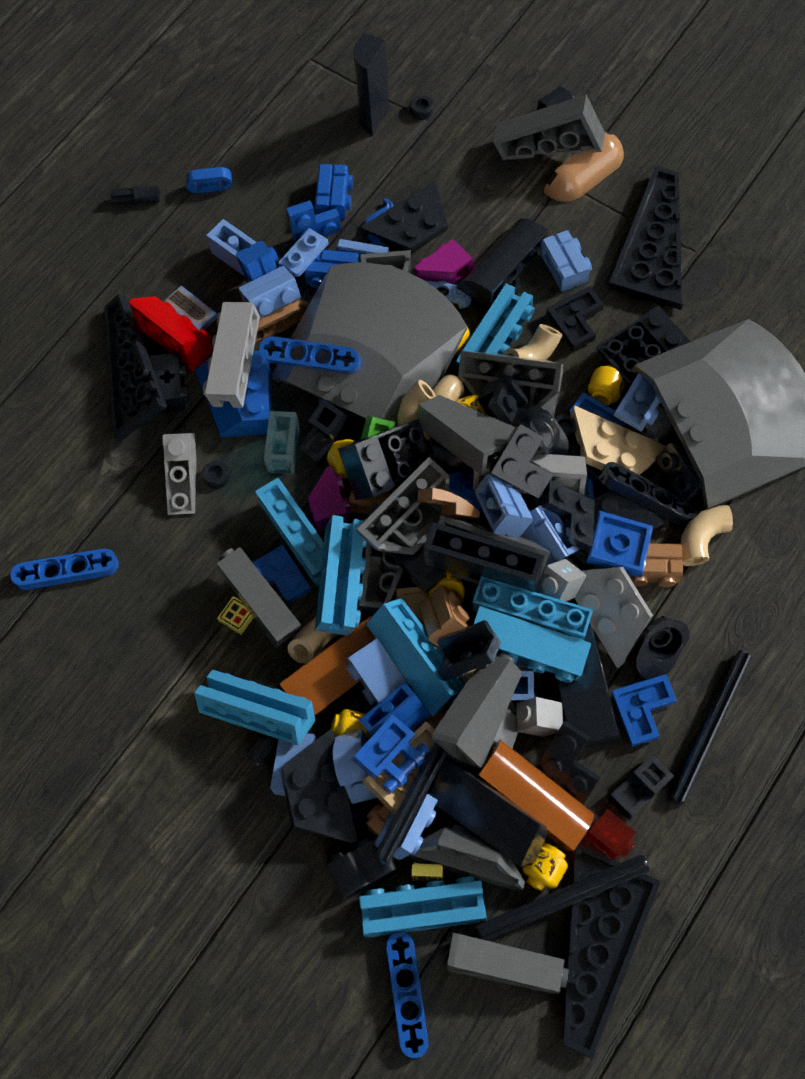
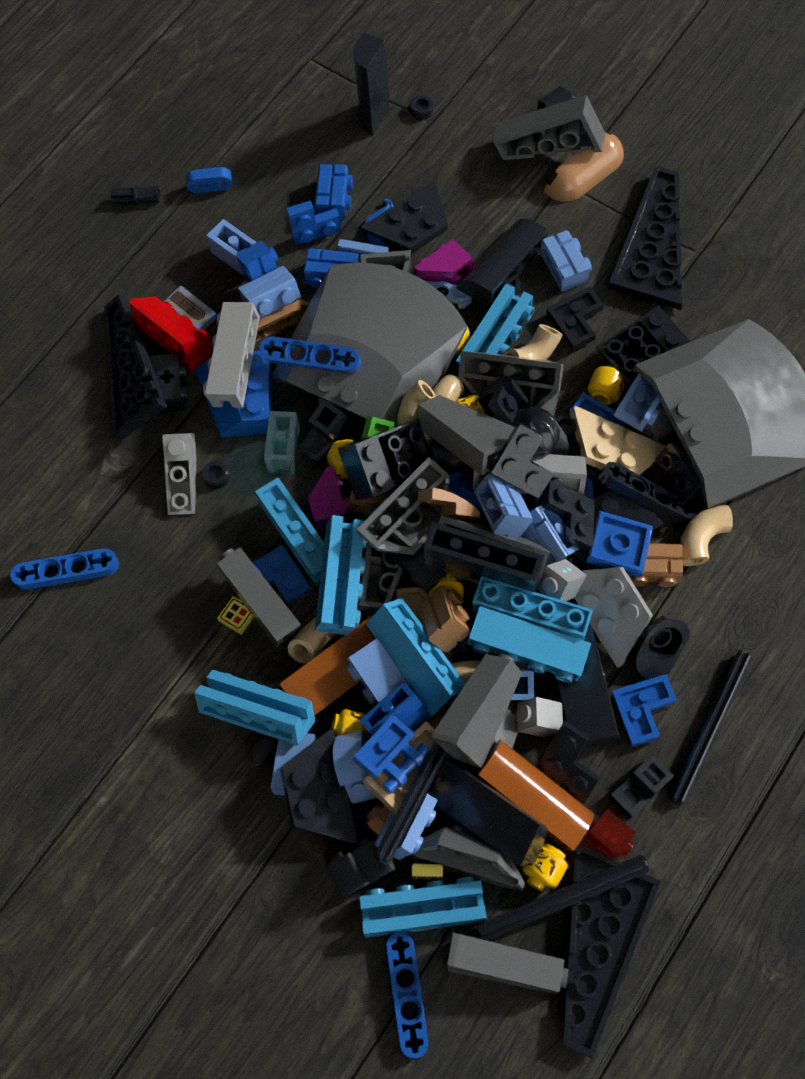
medium blue bracket [278,228,328,278] -> none
black bracket [437,620,501,681] -> none

